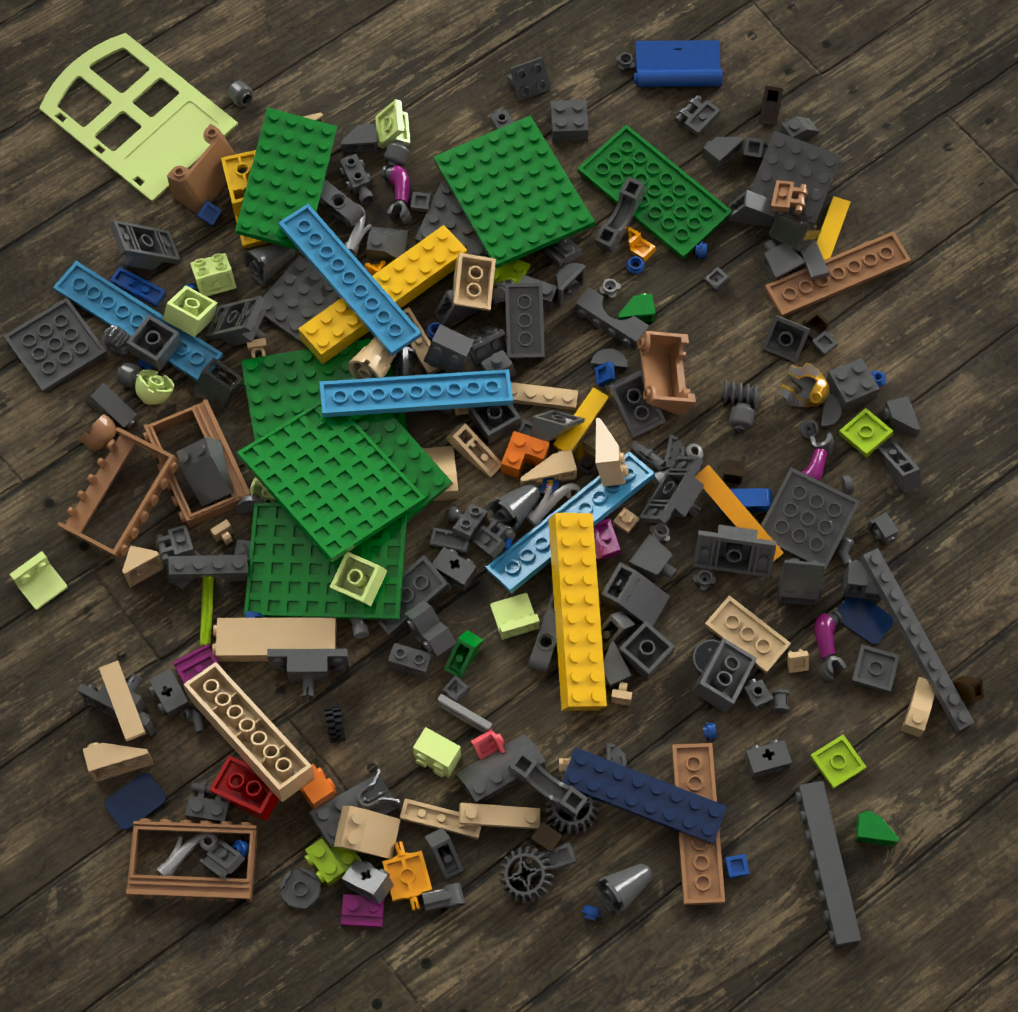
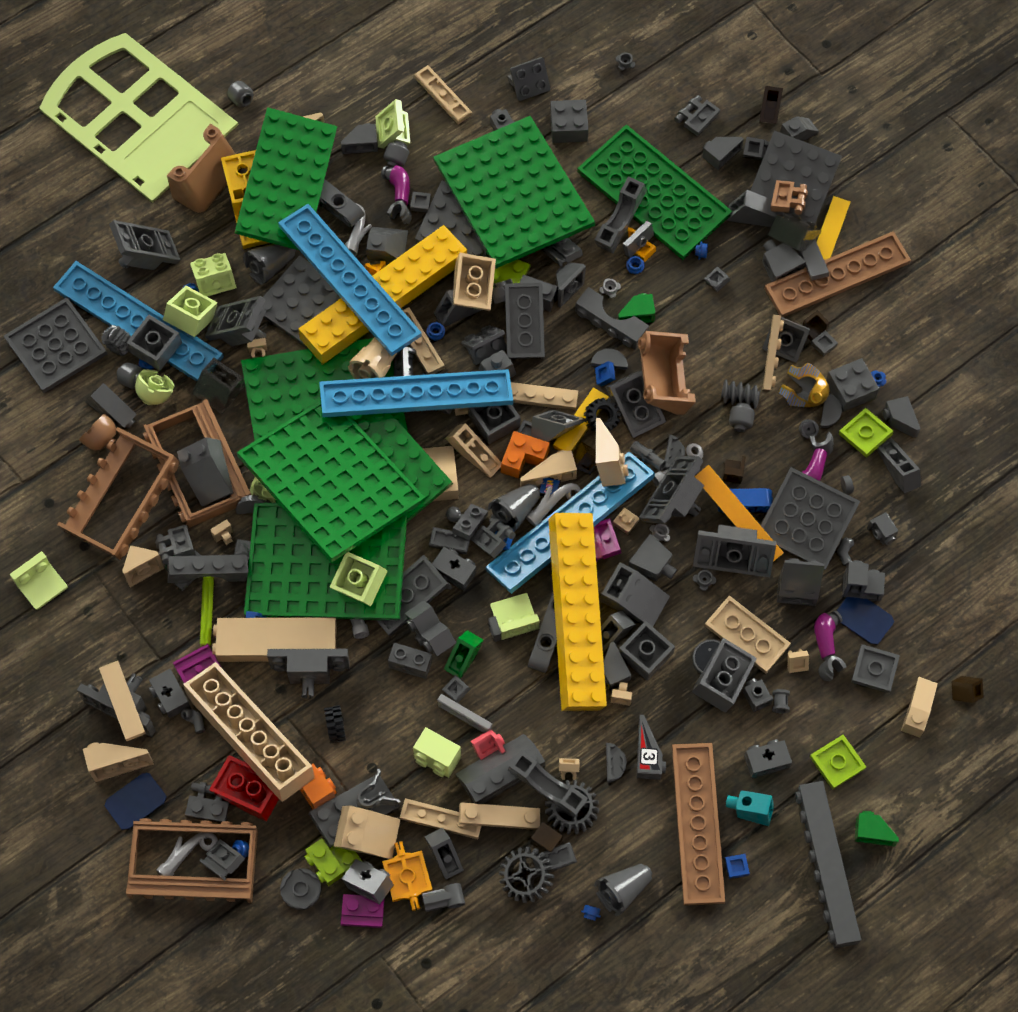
blue tile [110,267,167,308] -> none
blue plate [196,200,222,226] -> none
dark grey brick [338,154,375,205] -> none
dark grey brick [423,324,474,373] -> none
dark blue plate [562,747,727,845] -> none
blue door [633,40,723,87] -> none
blue plate [703,722,717,741] -> none
dark grey plate [859,548,974,732] -> none
none -> tan plate [414,65,472,124]
none -> dark grey tile [488,616,501,642]
none -> black tyre [584,398,621,432]
none -> dark grey plate [623,221,654,258]
none -> slope [636,715,666,780]
none -> teal torso [726,790,774,826]
none -> tan plate [762,315,784,391]

